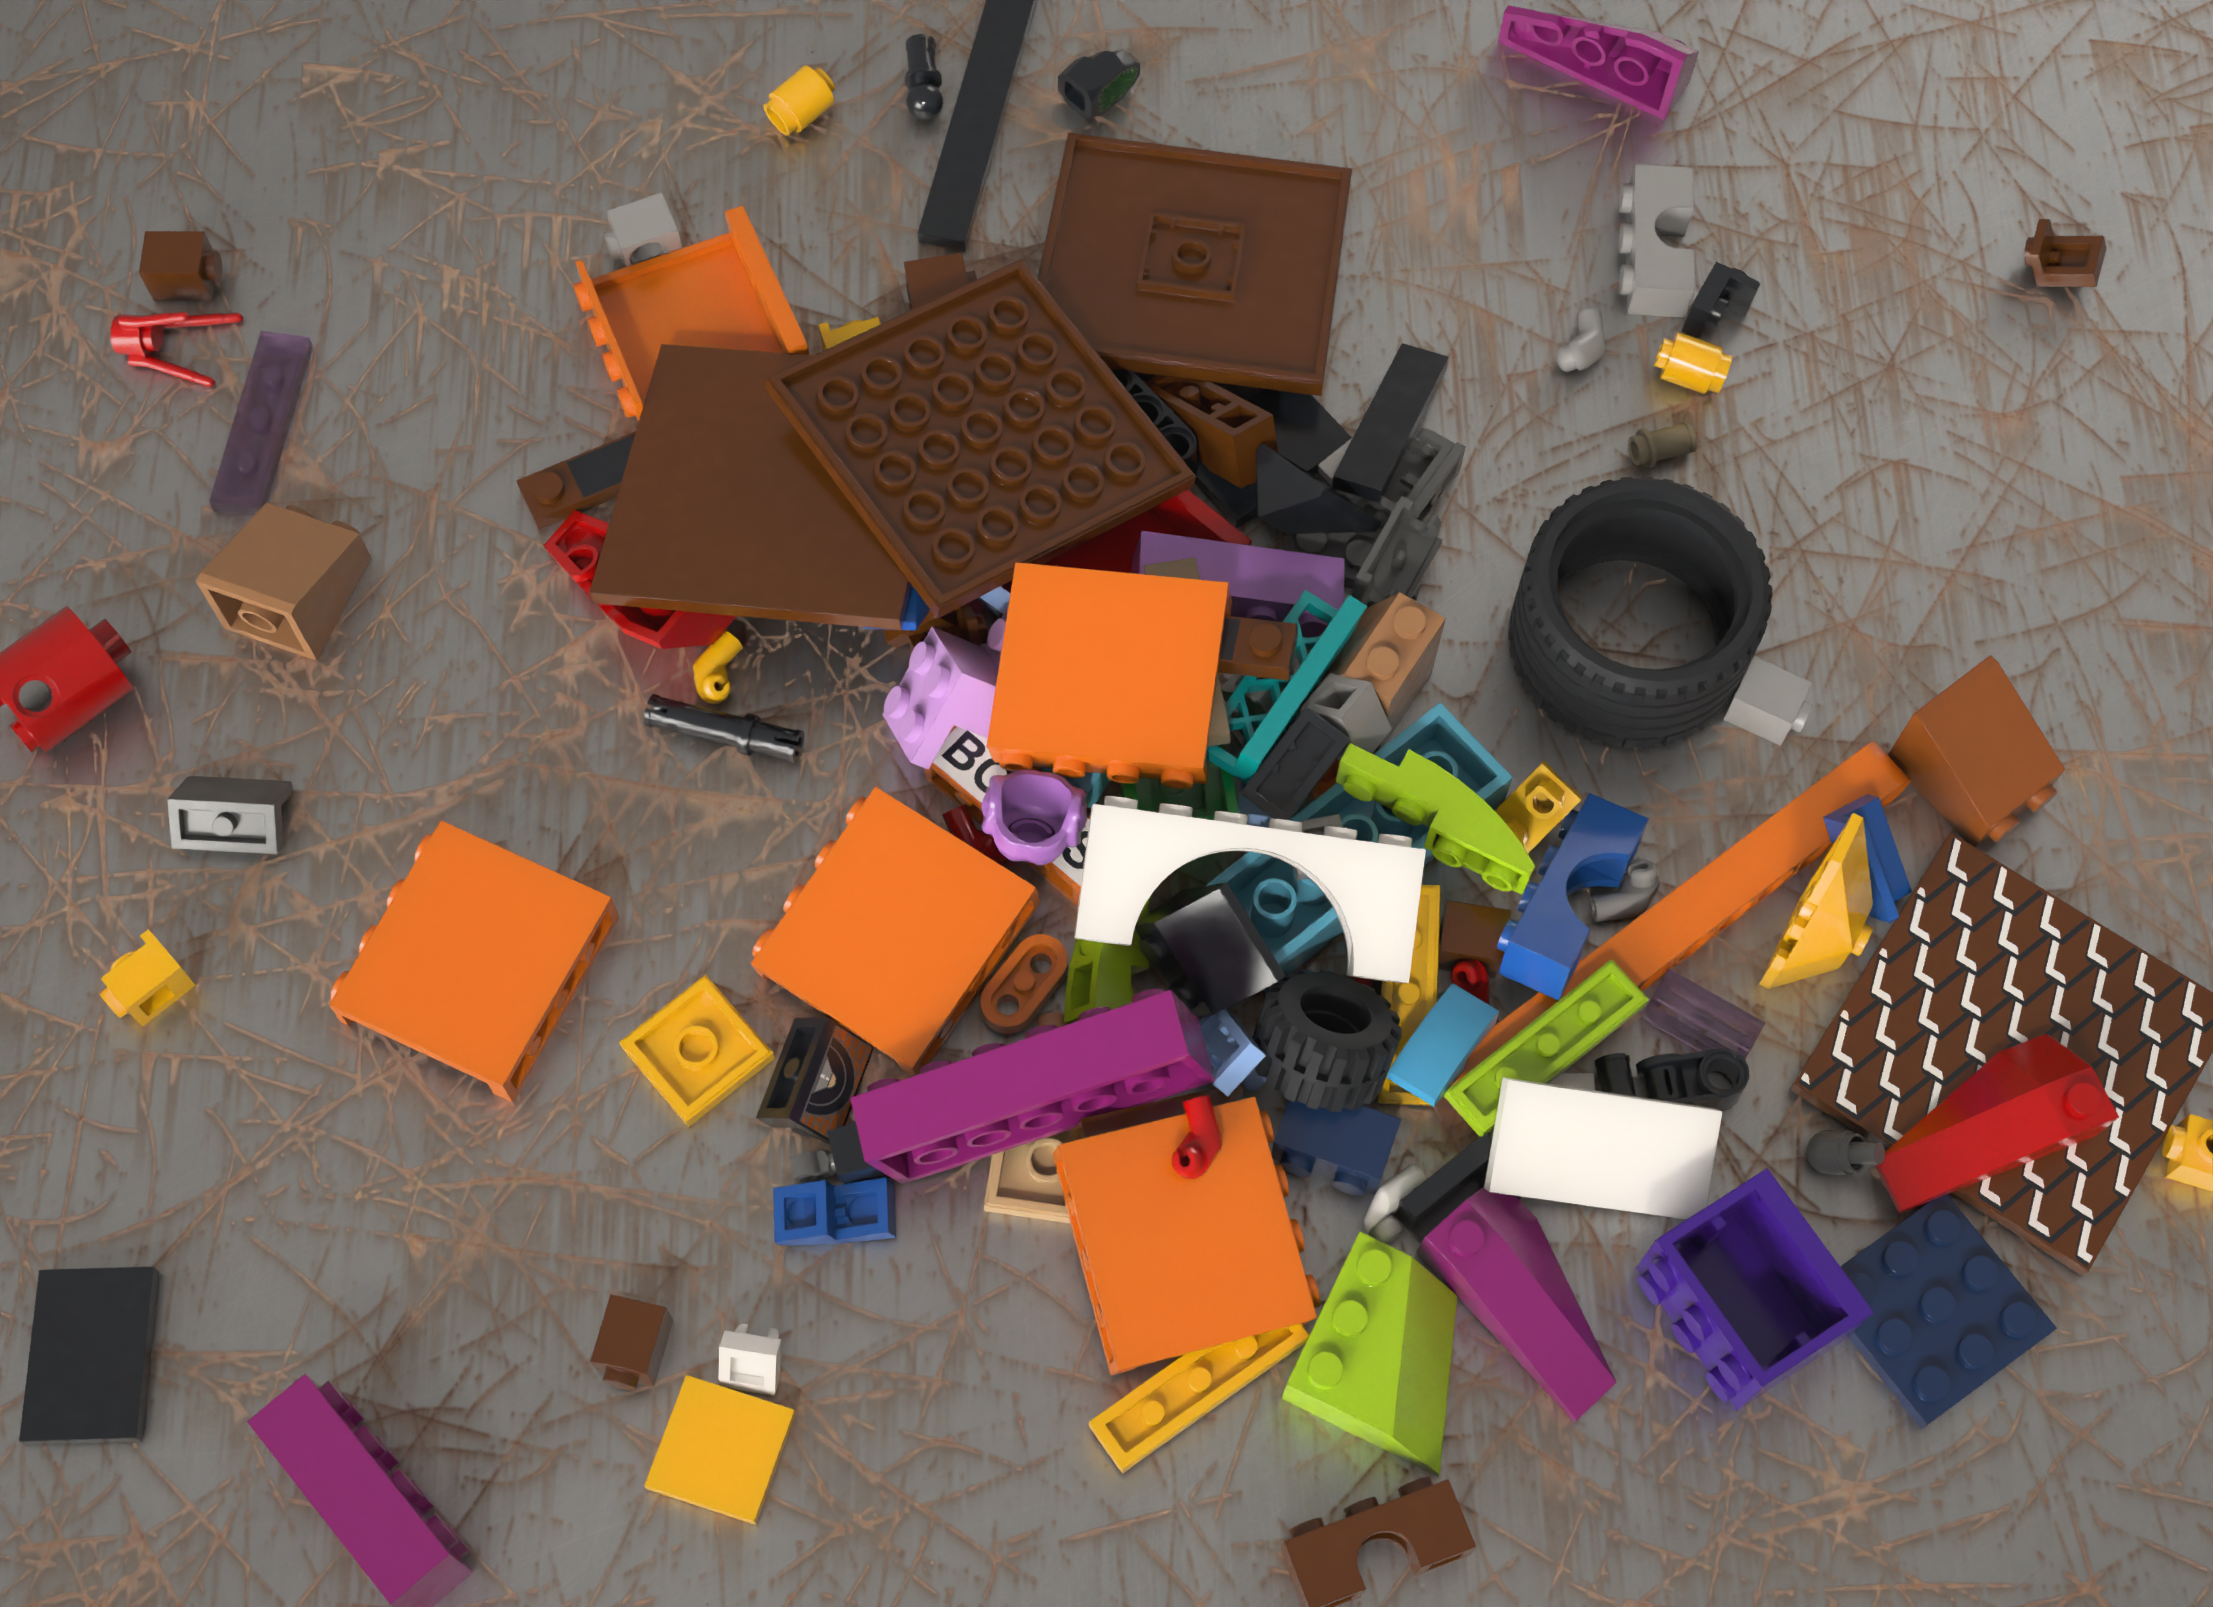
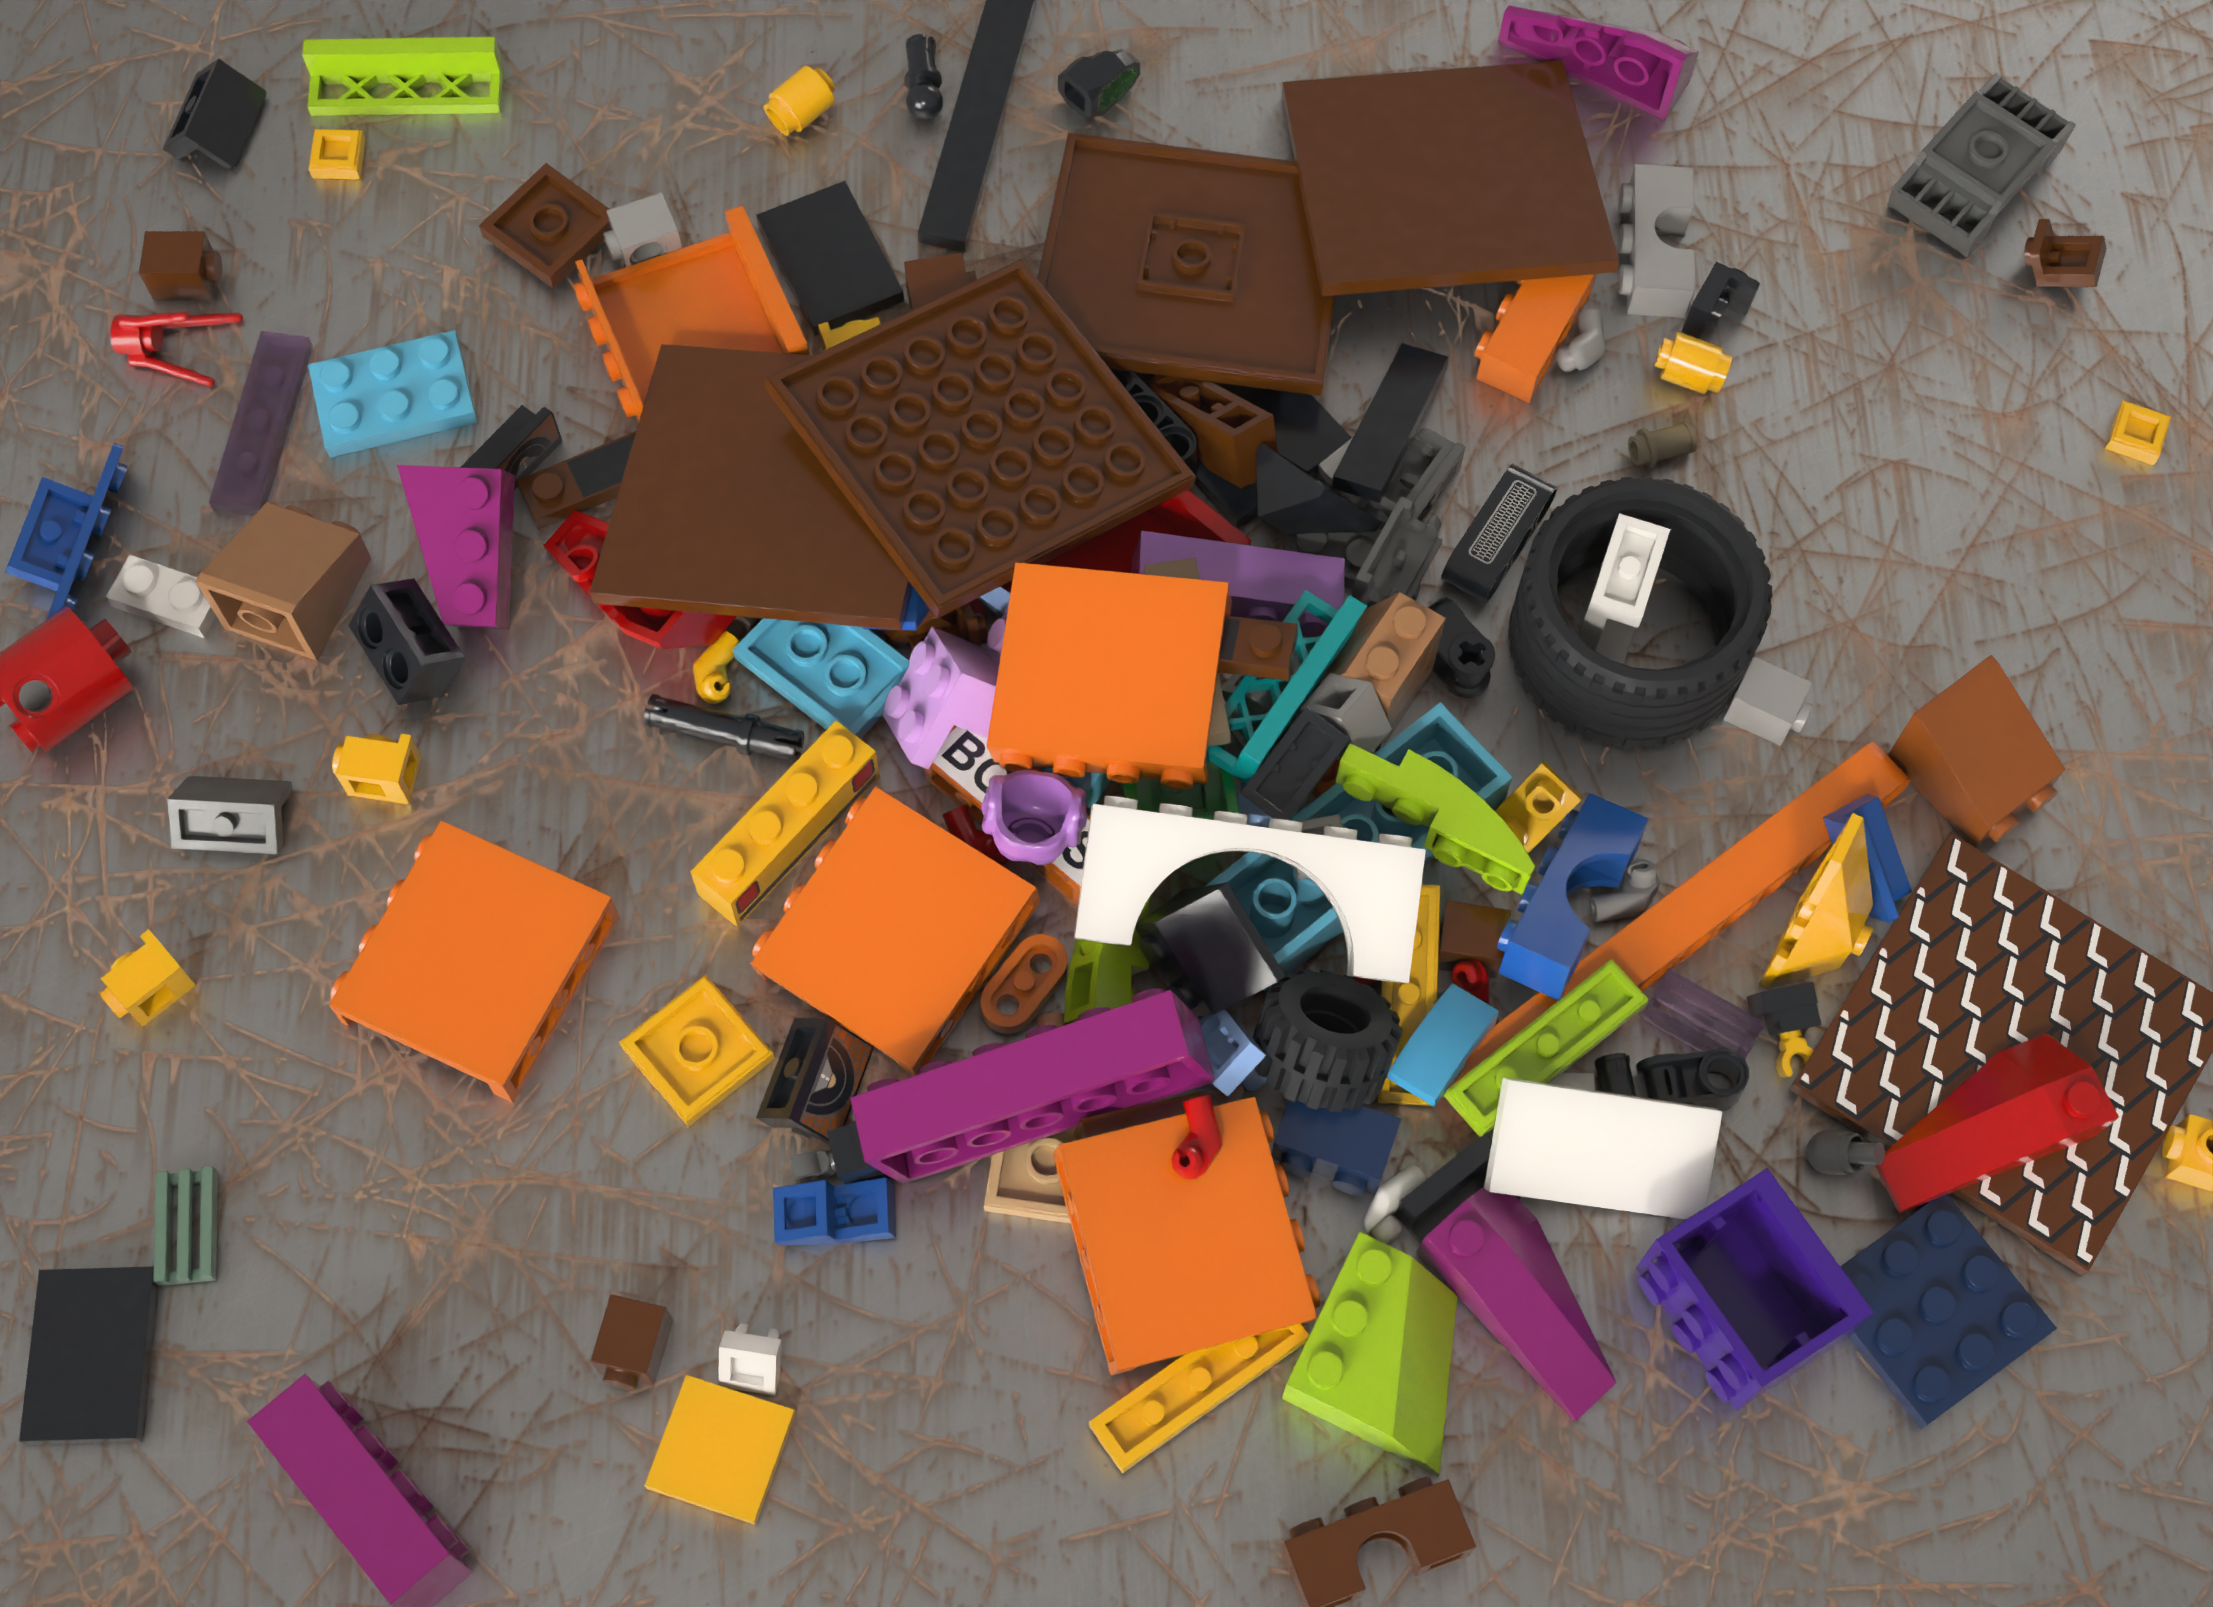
none -> blue bracket [5,443,128,620]
none -> white plate [106,555,216,638]
none -> sand green tile [153,1166,218,1286]
none -> black panel [163,59,267,169]
none -> lime fence [302,37,504,116]
none -> yellow tile [308,129,366,180]
none -> medium azure plate [308,330,478,458]
none -> yellow brick [332,734,422,804]
none -> black brick [348,578,465,705]
none -> magenta wedge [397,465,515,629]
none -> black panel [461,405,563,491]
none -> reddish brown plate [479,163,611,289]
none -> yellow brick [690,720,880,927]
none -> medium azure plate [733,618,909,739]
none -> black tile [756,181,904,336]
none -> reddish brown tile [1282,60,1619,296]
none -> black piece [1427,597,1496,699]
none -> black beam [1441,463,1558,603]
none -> orange brick [1474,274,1597,403]
none -> white panel [1578,513,1670,664]
none -> black piece [1746,981,1822,1078]
none -> dark grey plate [1887,73,2076,258]
none -> yellow tile [2105,400,2171,465]

